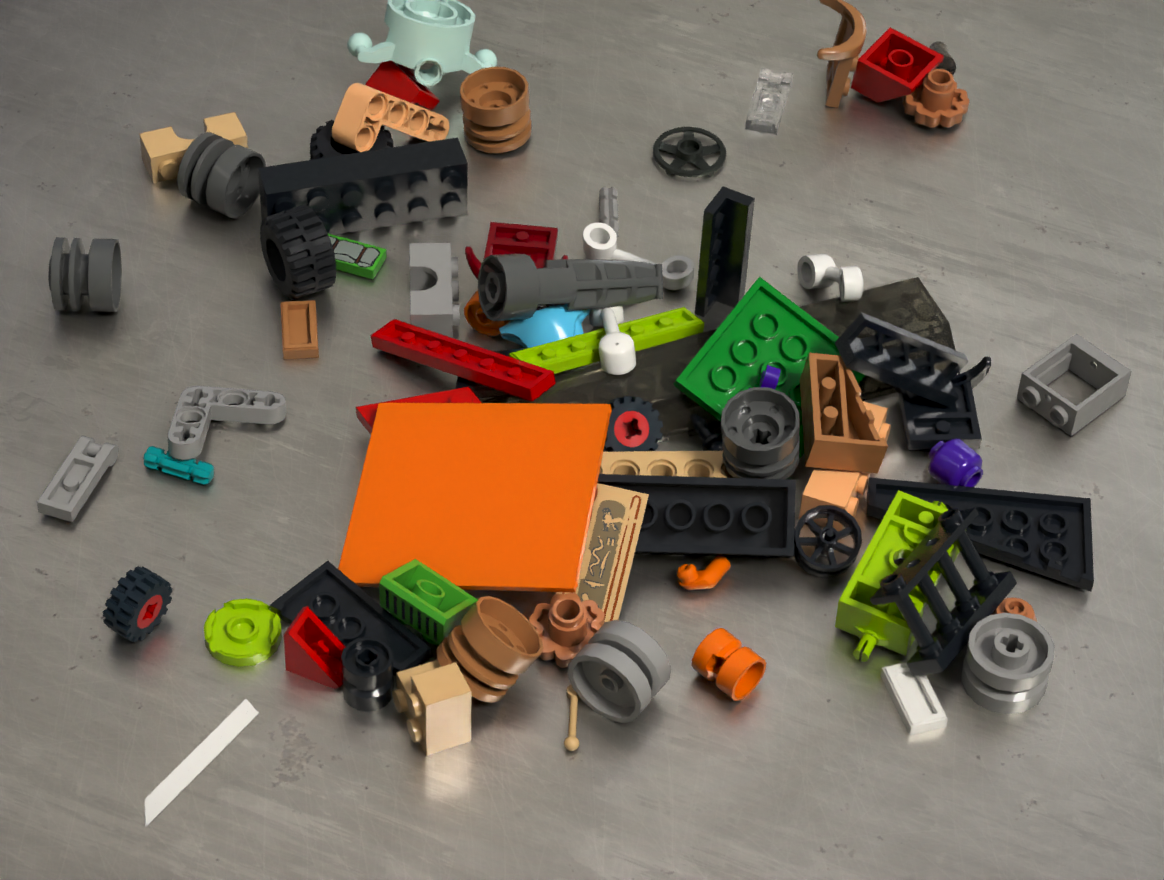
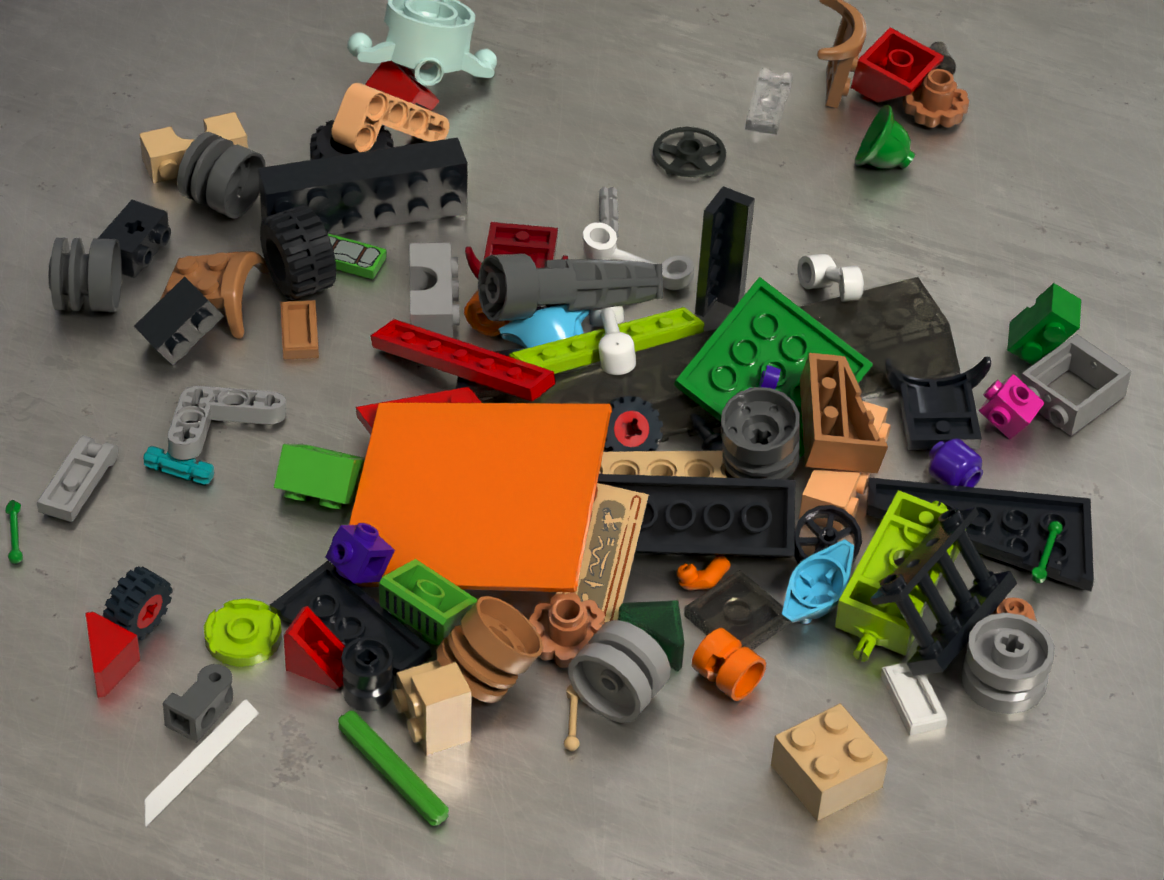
medium nougat wheel [460,67,532,153] -> none
black fence [835,312,969,407] -> none
none -> green hinge [5,500,23,564]
none -> red slope [85,612,140,698]
none -> black brick [97,200,171,279]
none -> black brick [134,277,224,365]
none -> medium nougat piece [160,251,270,339]
none -> dark grey leg [163,664,233,743]
none -> bright green slope [274,444,365,509]
none -> dark purple brick [325,523,395,583]
none -> bright green axle [338,710,449,826]
none -> clear green slope [618,600,685,672]
none -> clear smoke tile [684,570,792,650]
none -> tan brick [771,703,888,821]
none -> medium azure hat [782,539,855,624]
none -> green hat [855,105,915,170]
none -> dark pink brick [978,374,1045,439]
none -> green brick [1007,283,1082,365]
none -> green hinge [1031,521,1062,583]

